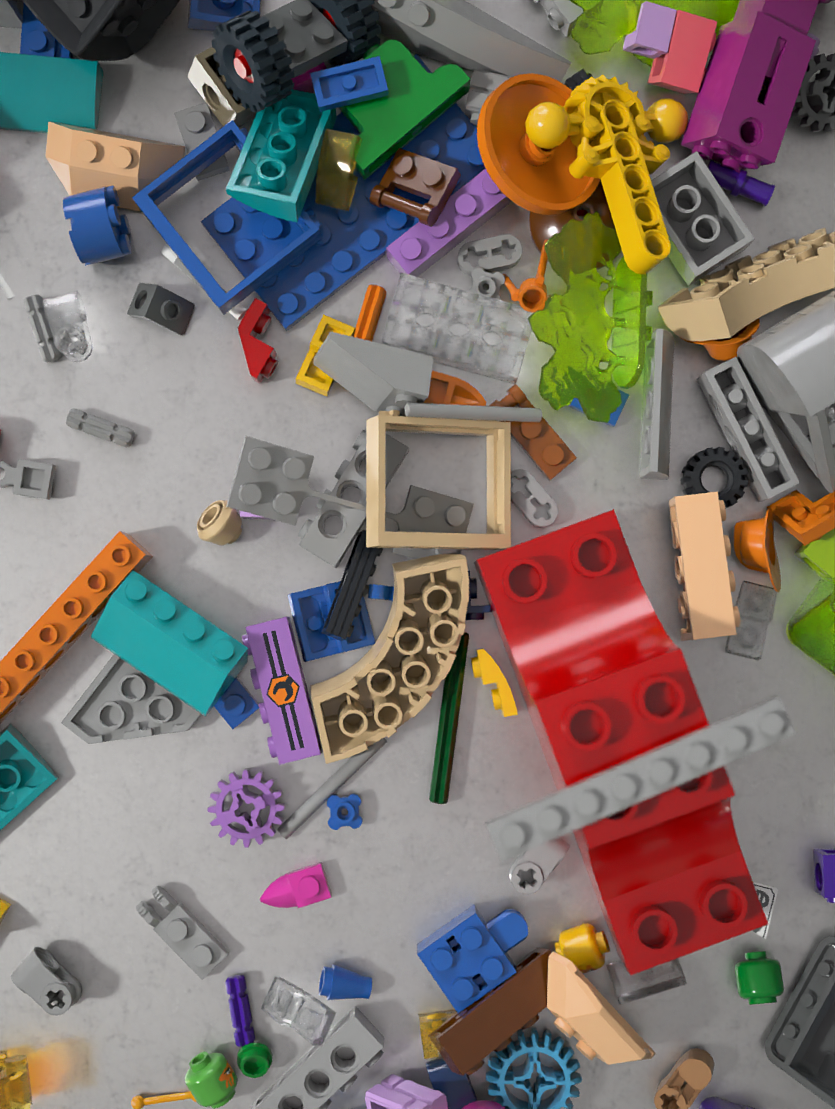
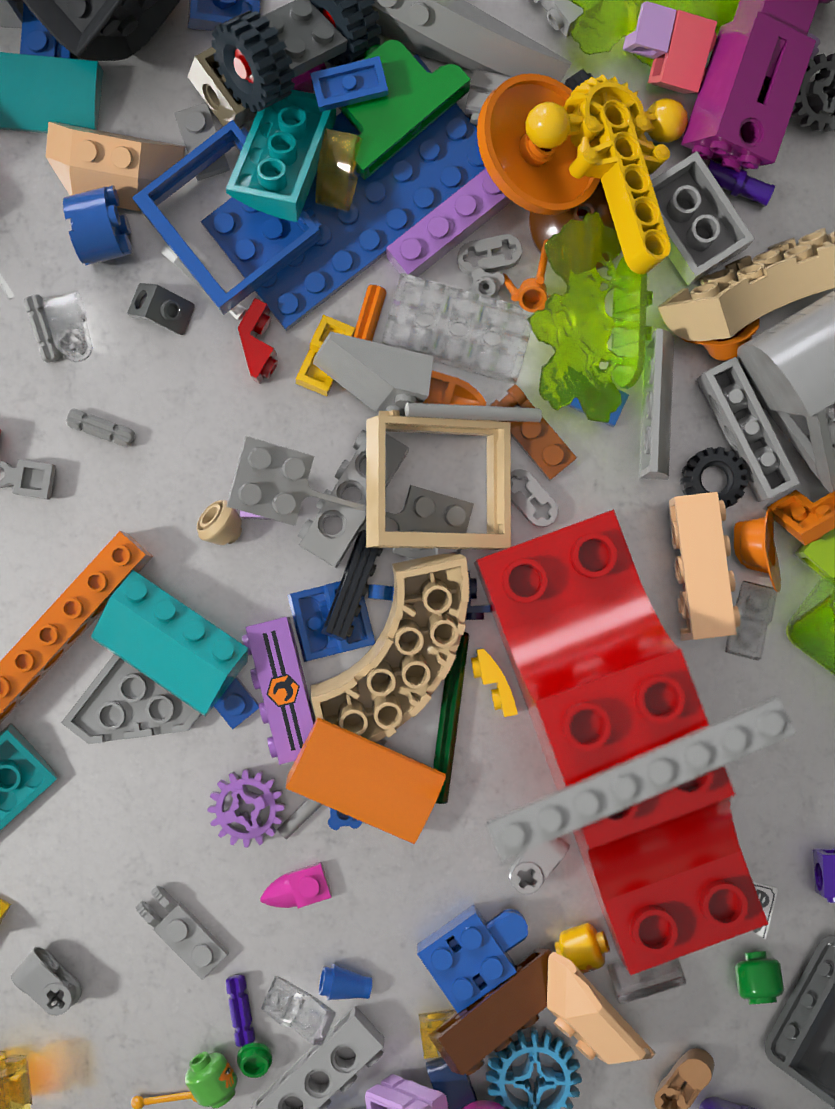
reddish brown plate [370,148,461,227] -> none
none -> orange slope [286,717,446,844]

